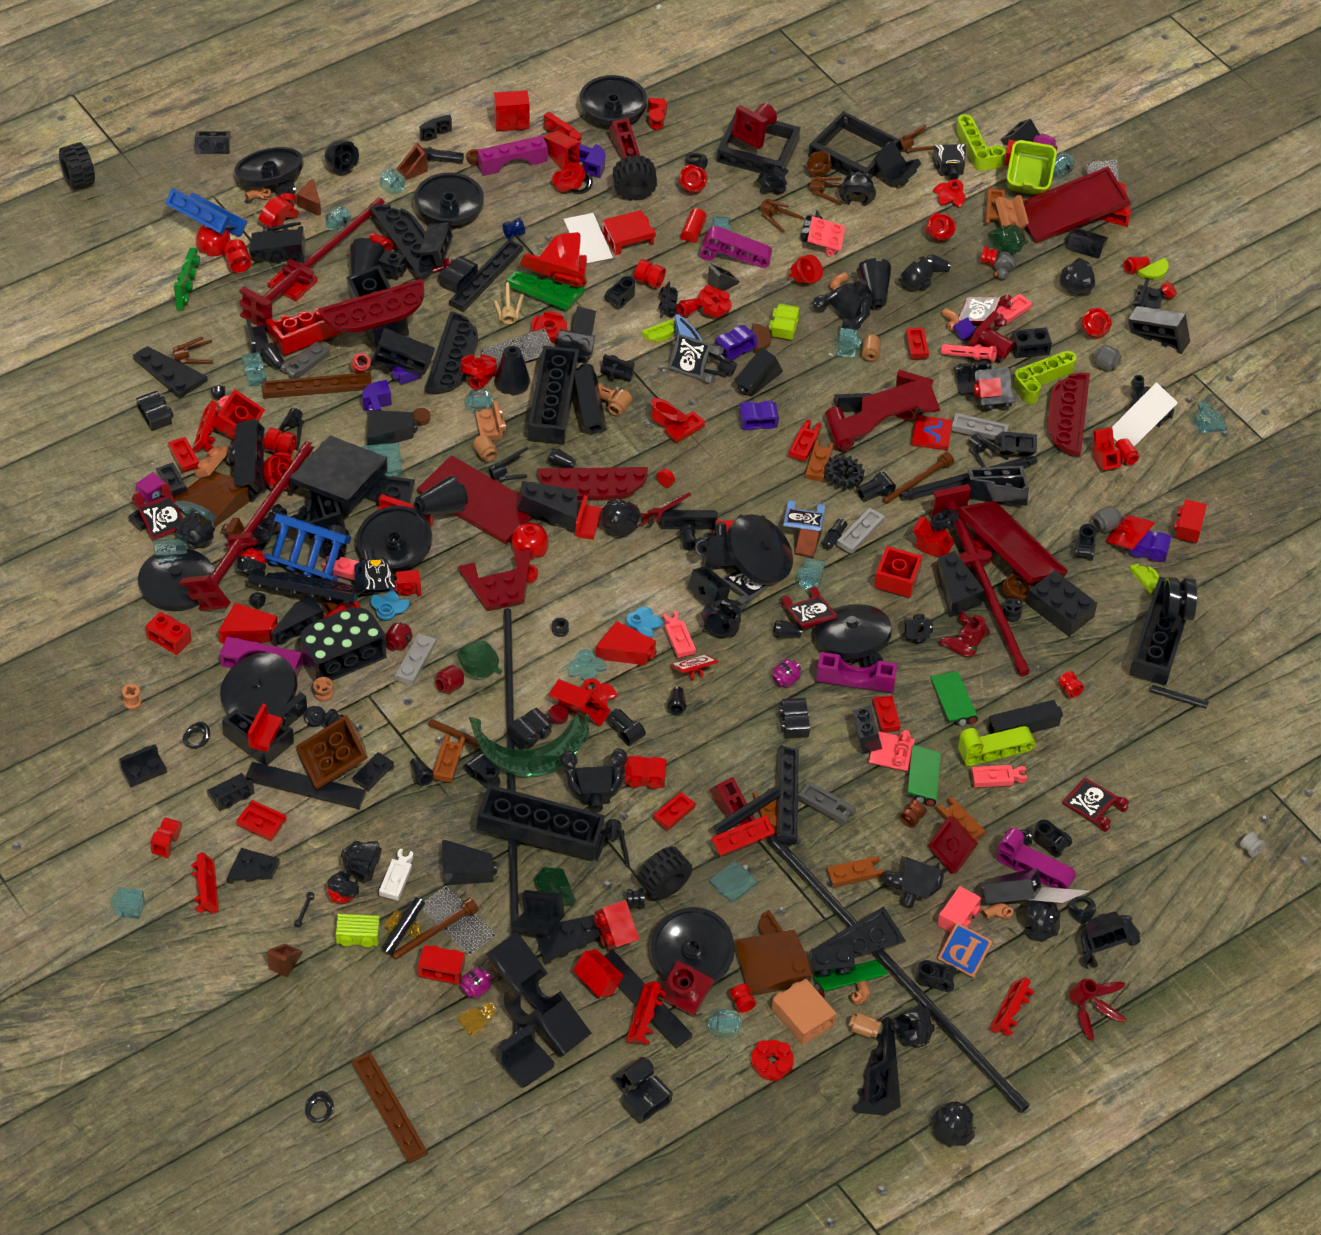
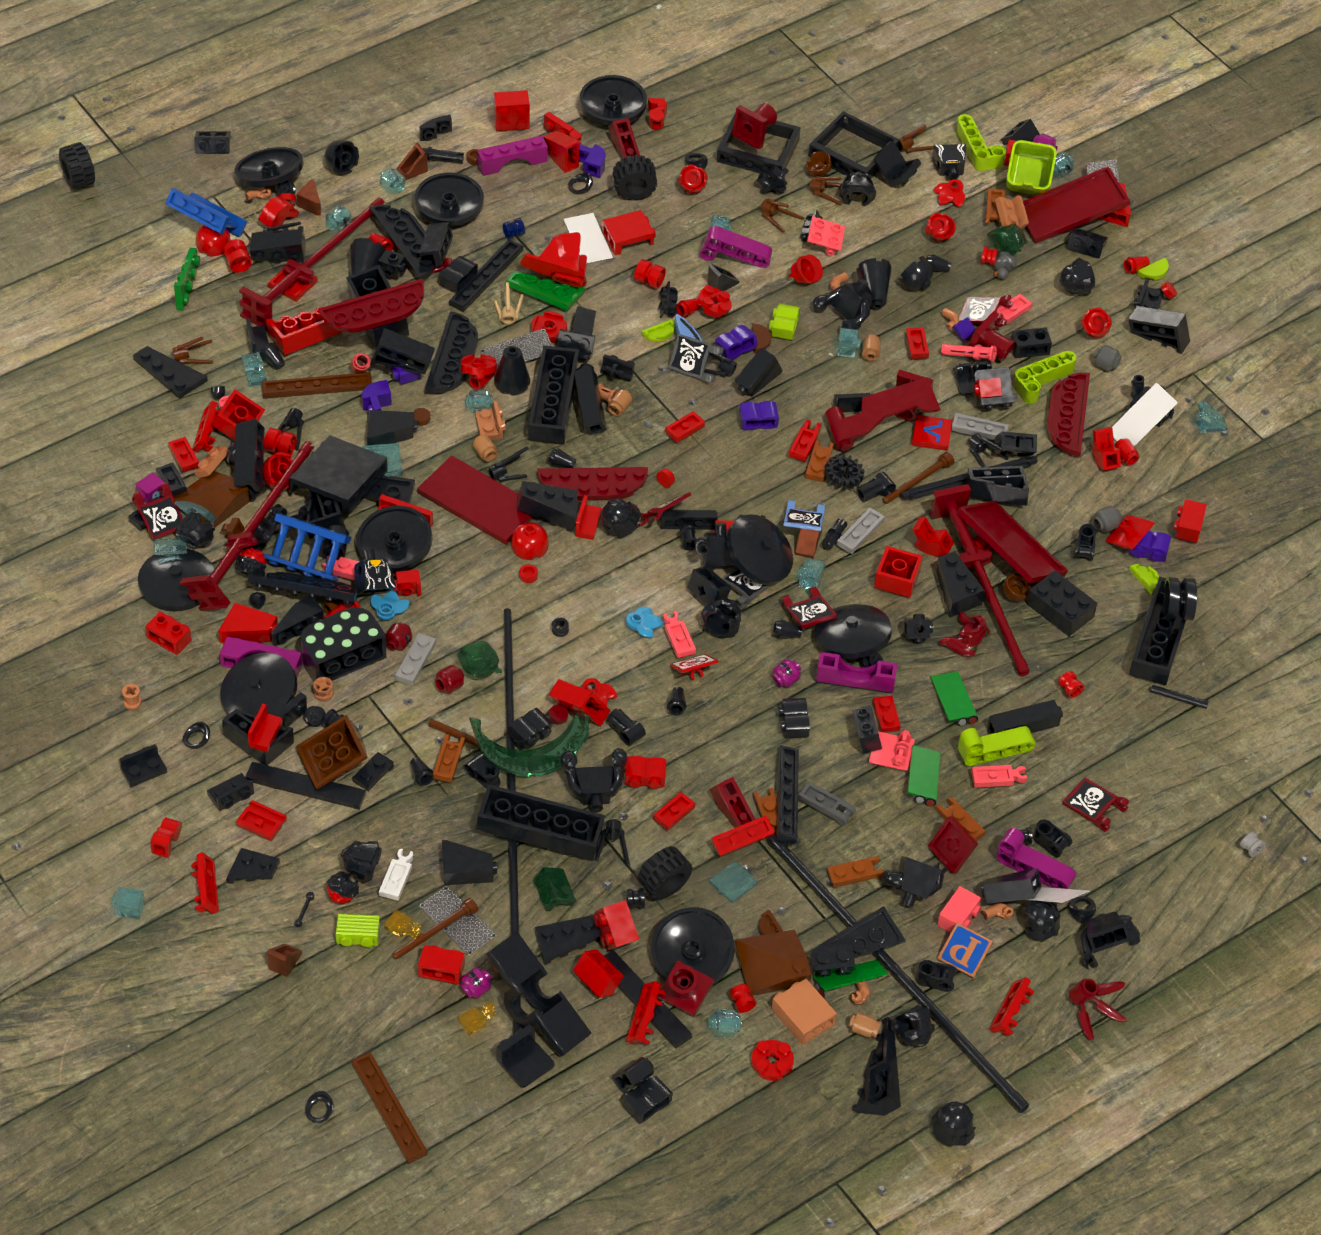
black brick [136,390,174,431] -> none
dark grey plate [280,341,330,379] -> none
black pin [381,897,426,956] -> none
black cone [414,475,468,515] -> none
dark red wing [458,549,532,611] -> none
black bracket [511,890,565,935] -> none
red plate [552,162,586,193] -> none
clear light blue plate [568,649,607,681] -> none
red slope [596,621,657,665] -> none
black piece [604,276,635,309] -> none
red piece [651,398,688,427] -> none
red brick [680,208,707,243] -> none
black axle [713,787,781,835] -> none
copper wheel [899,800,927,828] -> none
black gear [930,509,959,531] -> none
black wheel [1003,598,1023,622] -> none

